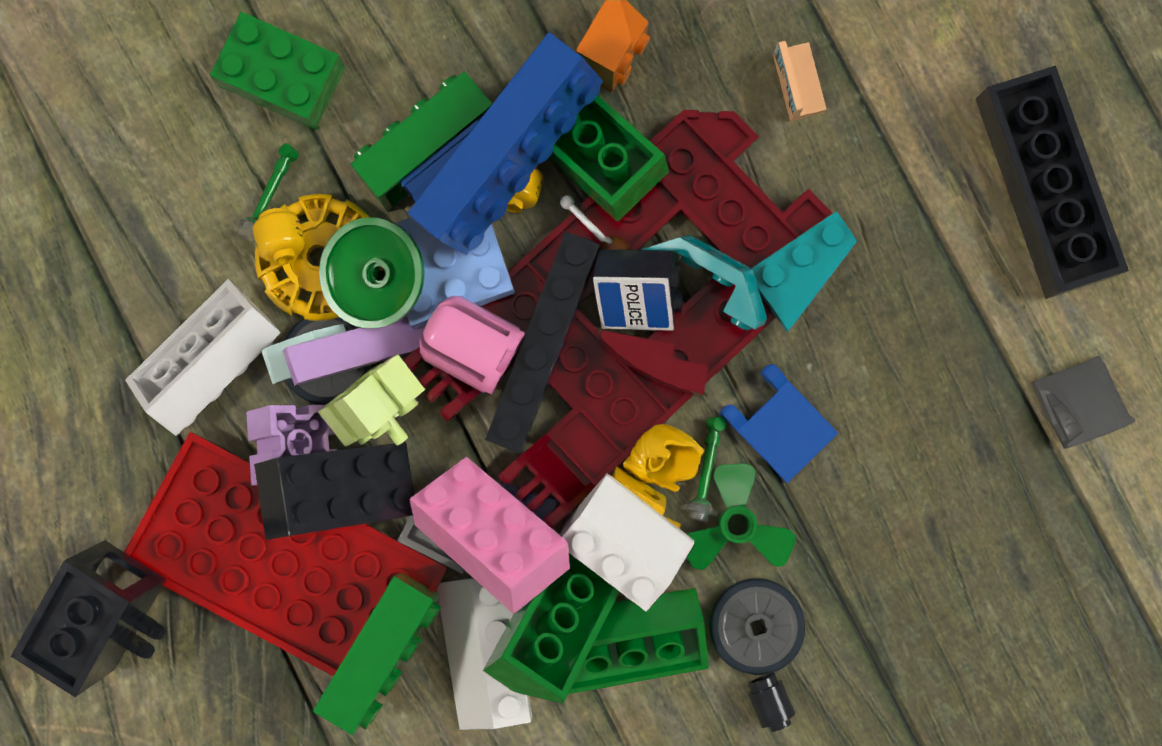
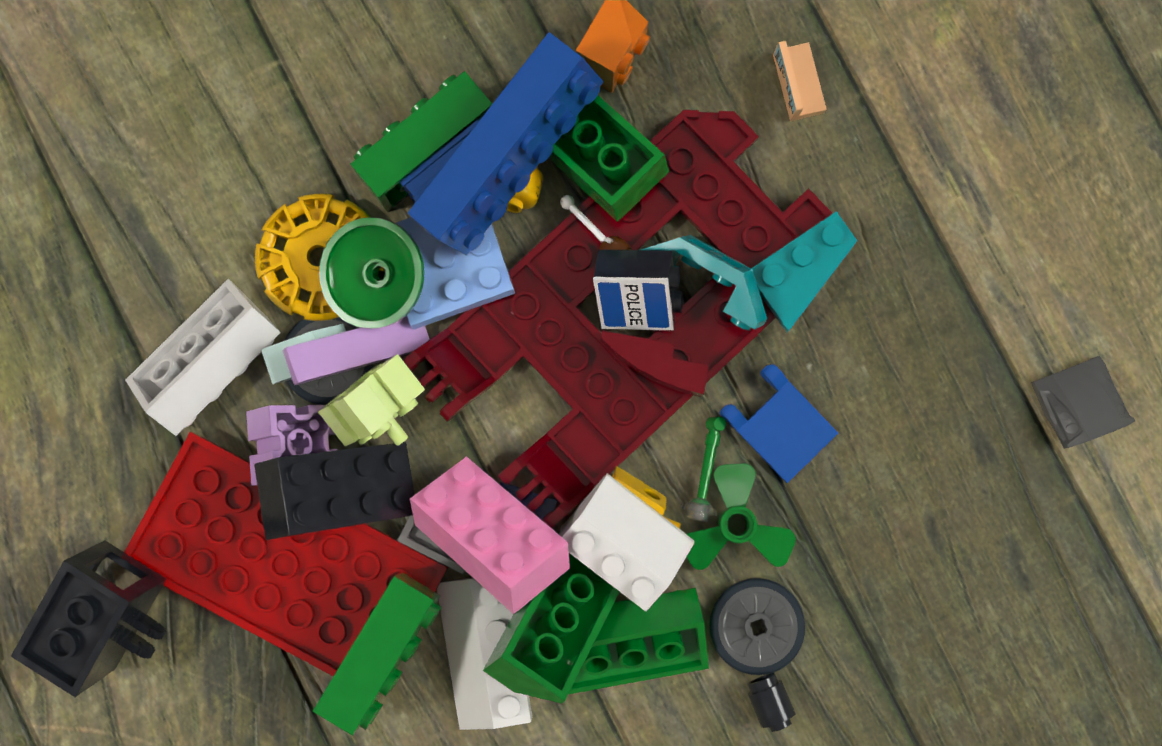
green brick [210,11,345,130] -> none
green piece [233,143,299,243] -> none
yellow head [252,208,305,265] -> none
bright pink cylinder [419,296,525,395] -> none
black brick [485,231,600,454] -> none
yellow hair [623,424,704,492] -> none
black brick [976,65,1129,299] -> none

